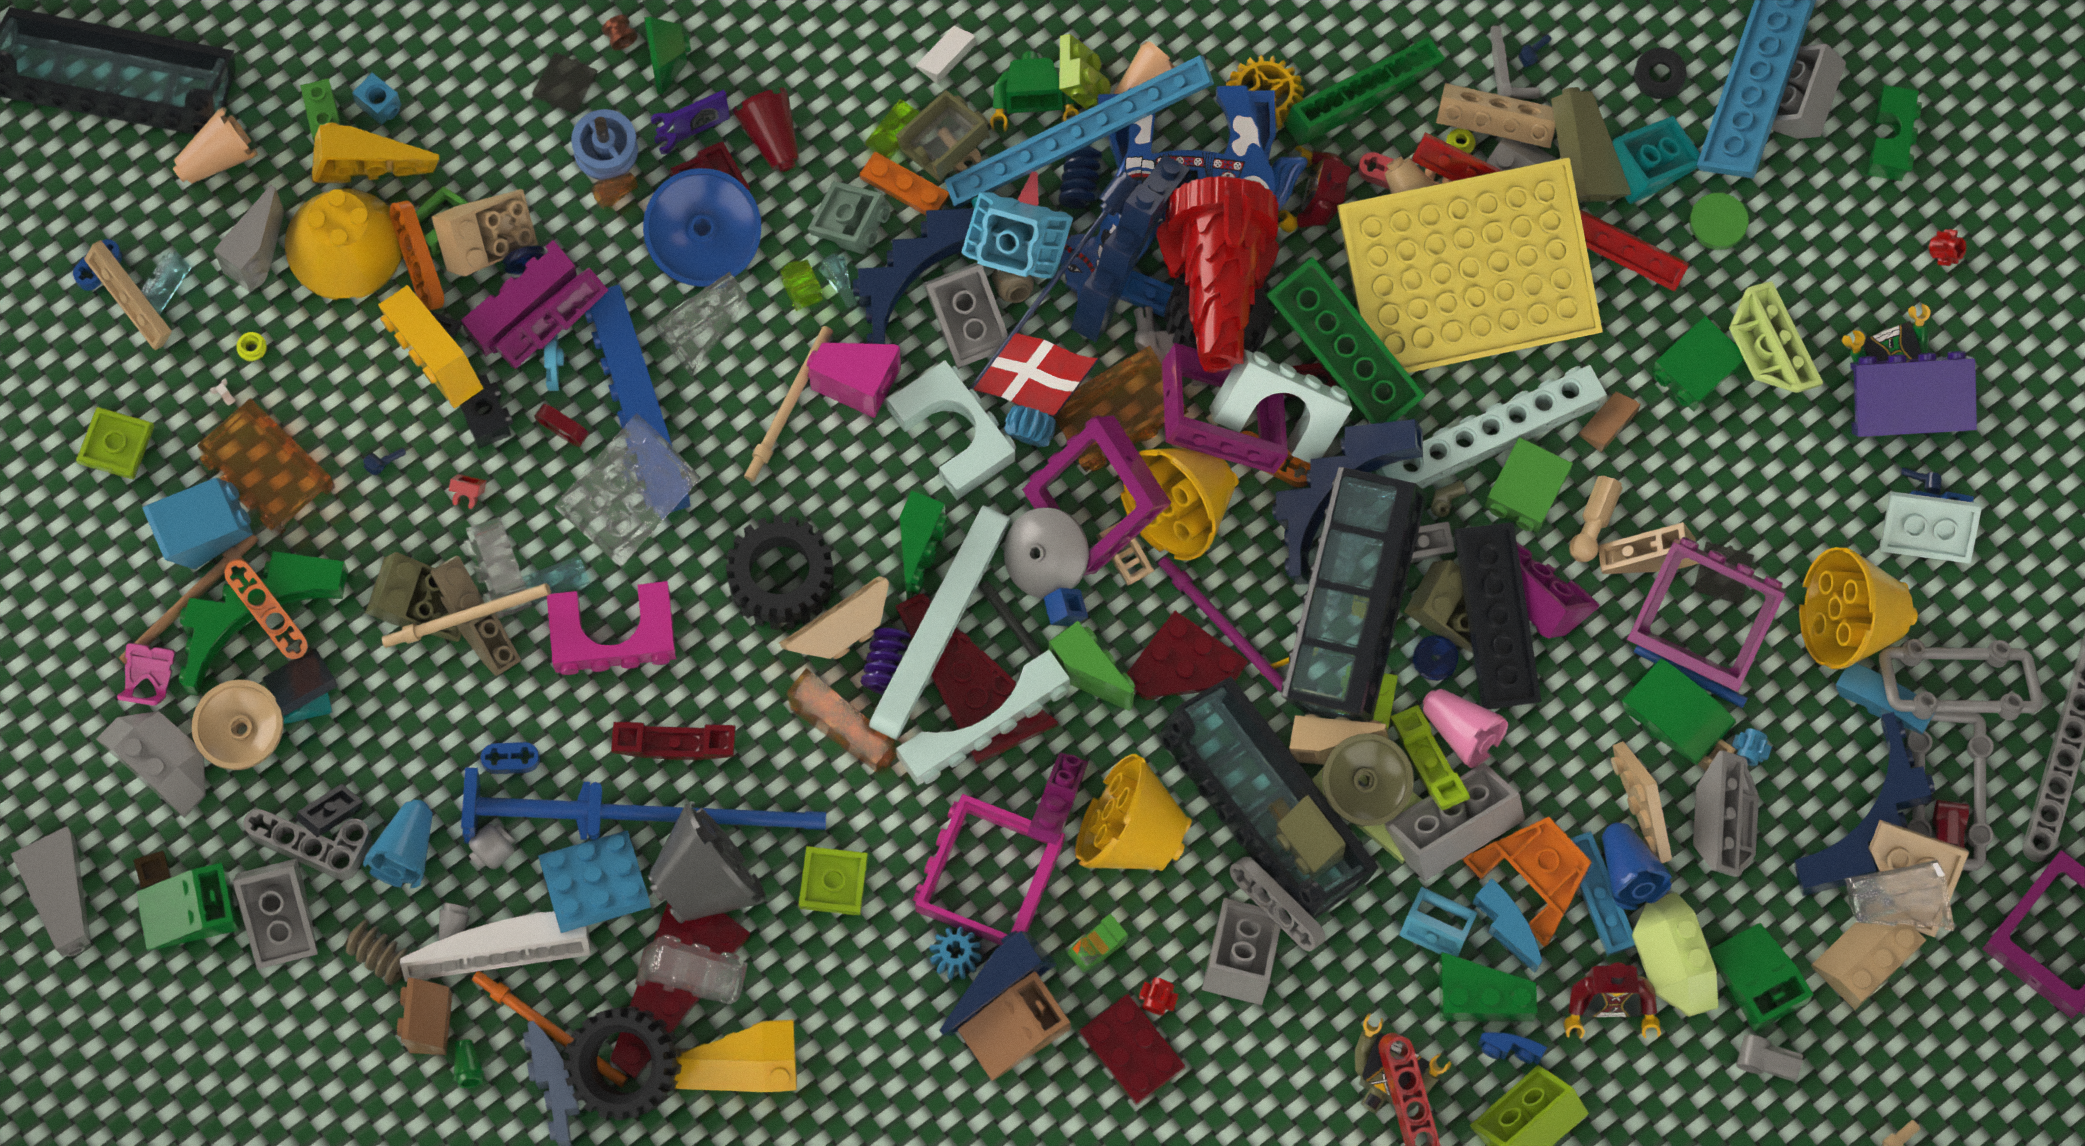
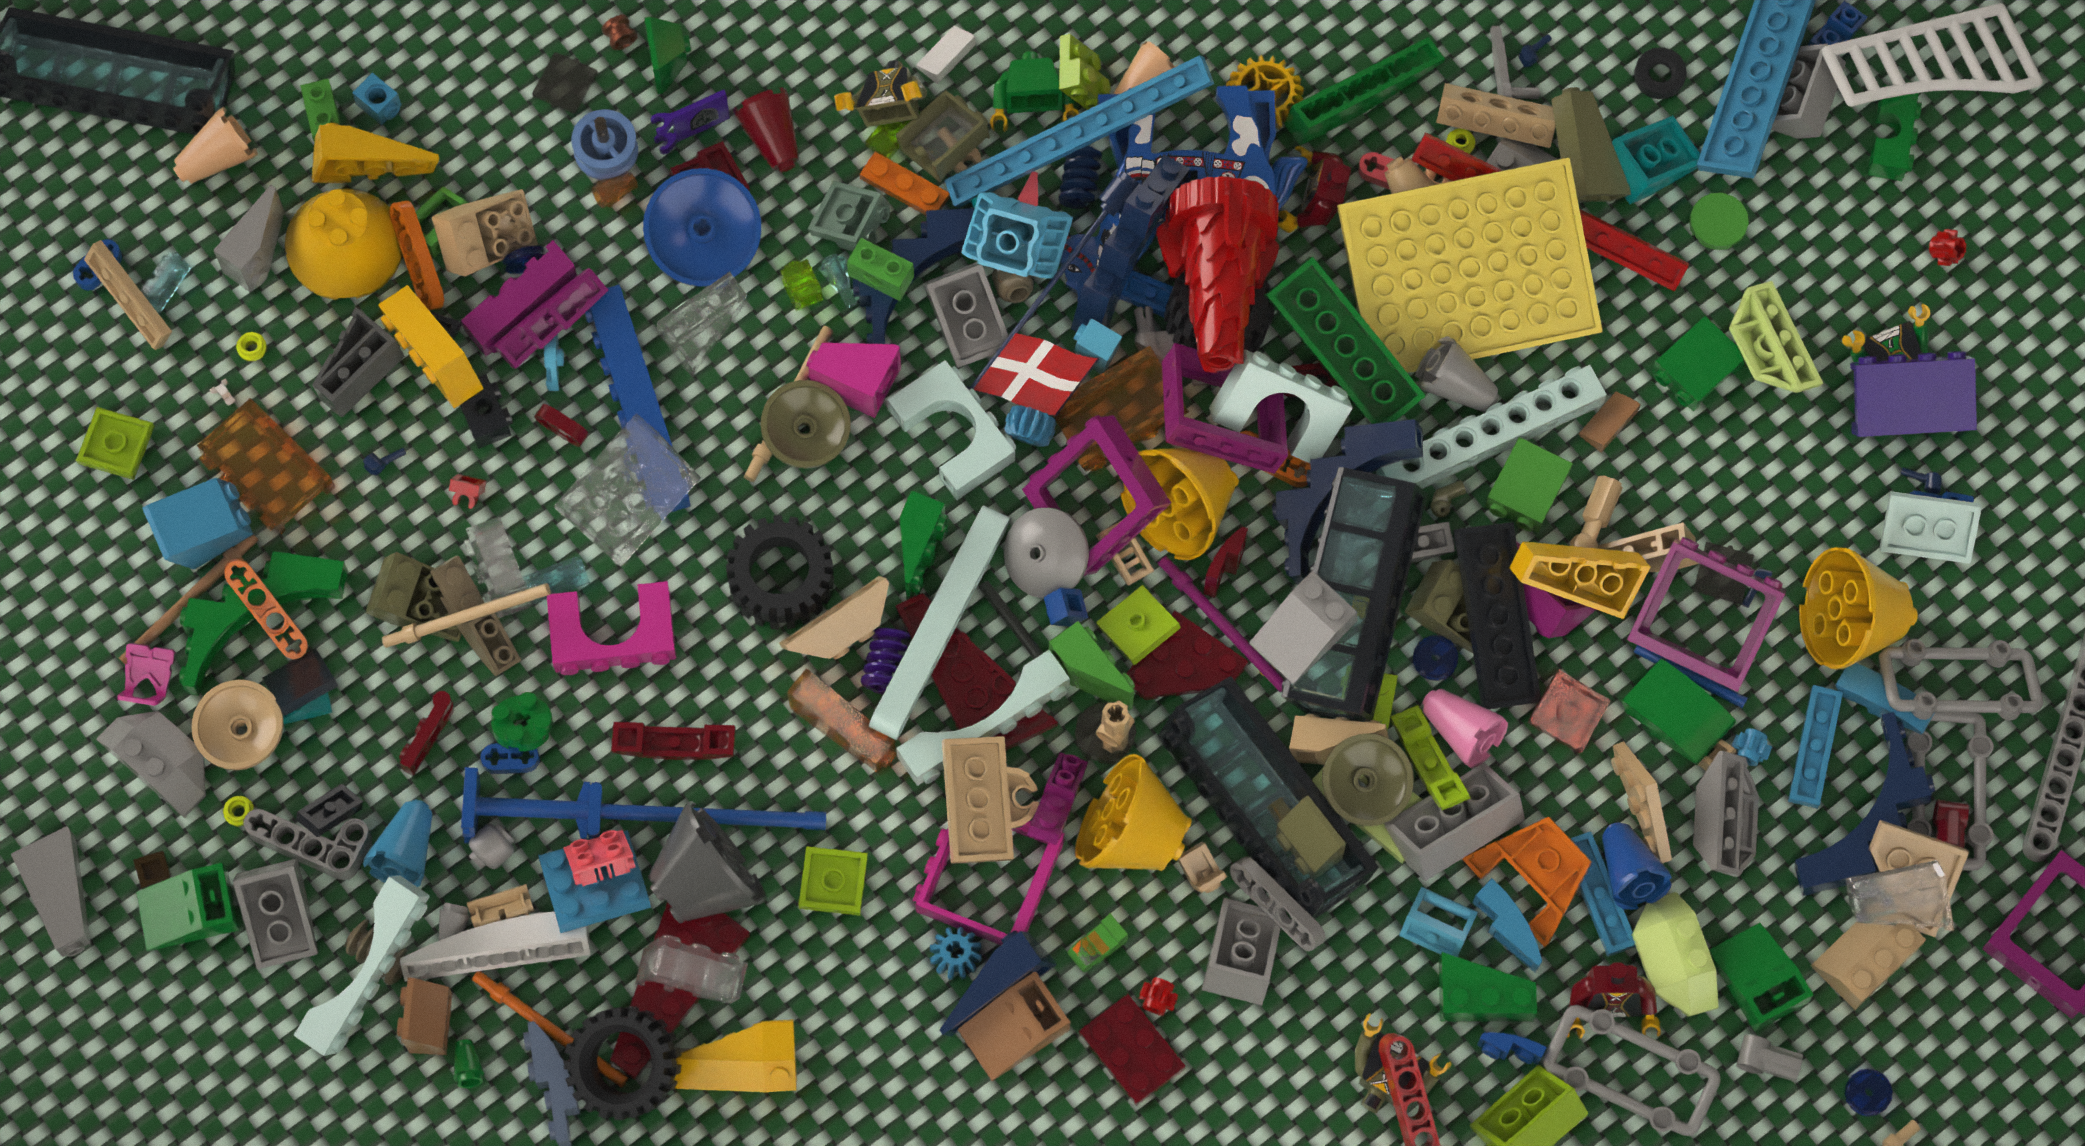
none -> neon yellow plate [223,796,255,827]
none -> light aqua arch [294,875,430,1056]
none -> dark grey wedge [312,307,405,418]
none -> dark red plate [399,691,454,777]
none -> tan hinge [466,884,535,928]
none -> green plate [491,692,553,751]
none -> coral hinge [563,829,636,887]
none -> olive dish [761,380,851,469]
none -> torso [834,60,927,127]
none -> bright green brick [847,238,914,301]
none -> tan plate [942,736,1039,864]
none -> medium azure slope [1073,318,1122,375]
none -> clear smoke plate [1075,702,1136,764]
none -> tan piece [1095,700,1135,753]
none -> lime plate [1096,585,1181,665]
none -> tan bracket [1177,842,1227,893]
none -> dark red slope [1204,526,1248,598]
none -> light grey slope [1249,571,1357,686]
none -> light grey cone [1415,336,1499,412]
none -> yellow wedge [1509,541,1651,619]
none -> clear red plate [1527,670,1611,754]
none -> light grey bar [1543,1005,1721,1136]
none -> dark blue hand [1742,569,1772,608]
none -> dark azure plate [1787,685,1843,809]
none -> blue slope [1807,1,1868,46]
none -> white bar [1821,3,2043,107]
none -> clear blue piece [1844,1069,1893,1117]

